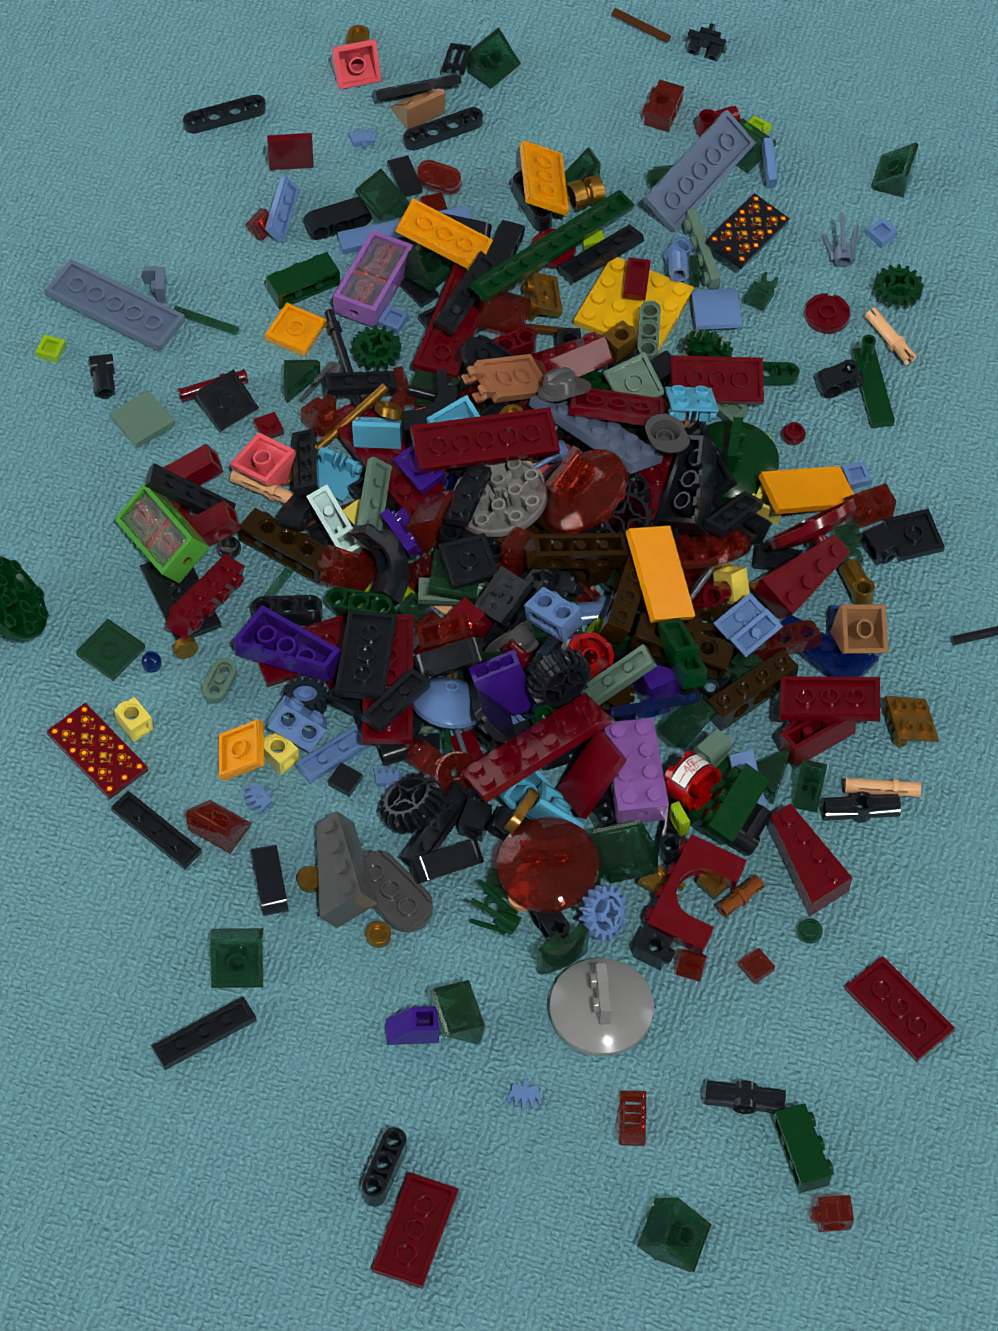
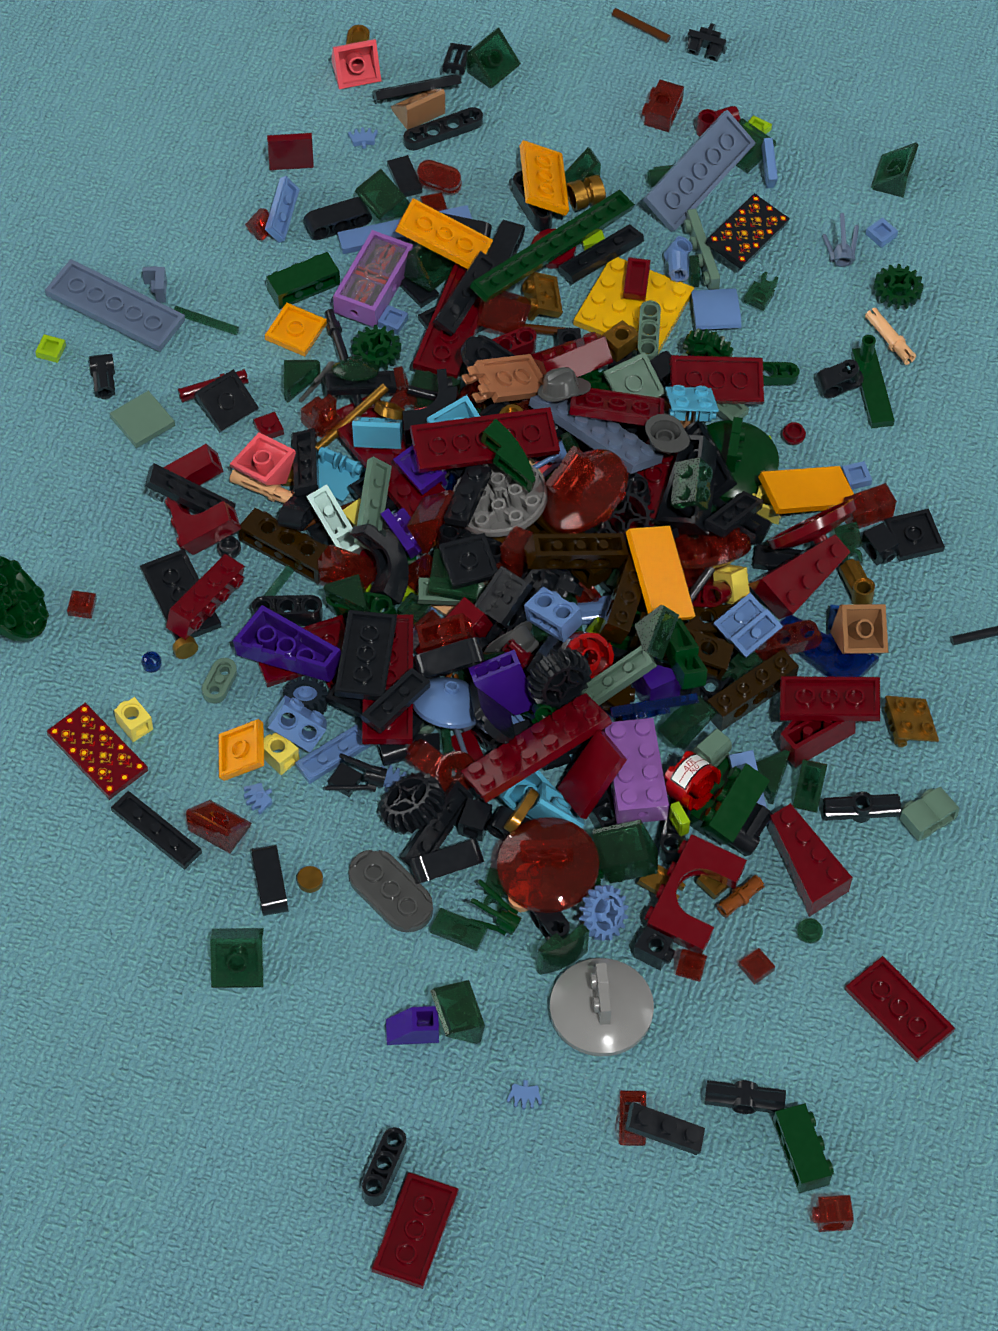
clear green tile [76,619,145,681] -> none
brick [115,483,210,583] -> none
black plate [151,996,257,1070] -> none
black beam [183,94,266,134] -> none
dark grey wedge [317,811,378,928] -> none
pearl gold tile [366,921,391,948] -> none
clear green slope [637,1197,712,1272] -> none
dark red tile [805,293,850,334] -> none
light nougat pin [845,777,921,798] -> none
none -> clear red tile [67,590,97,619]
none -> clear green slope [323,574,371,612]
none -> black plant [325,753,387,792]
none -> clear green dish [332,355,379,381]
none -> clear green plate [430,908,488,951]
none -> dark green slope [481,419,536,493]
none -> clear green tile [560,432,579,456]
none -> black plate [625,1103,705,1155]
none -> clear green slope [635,605,679,660]
none -> clear green bracket [671,457,713,510]
none -> sand green brick [900,787,960,841]

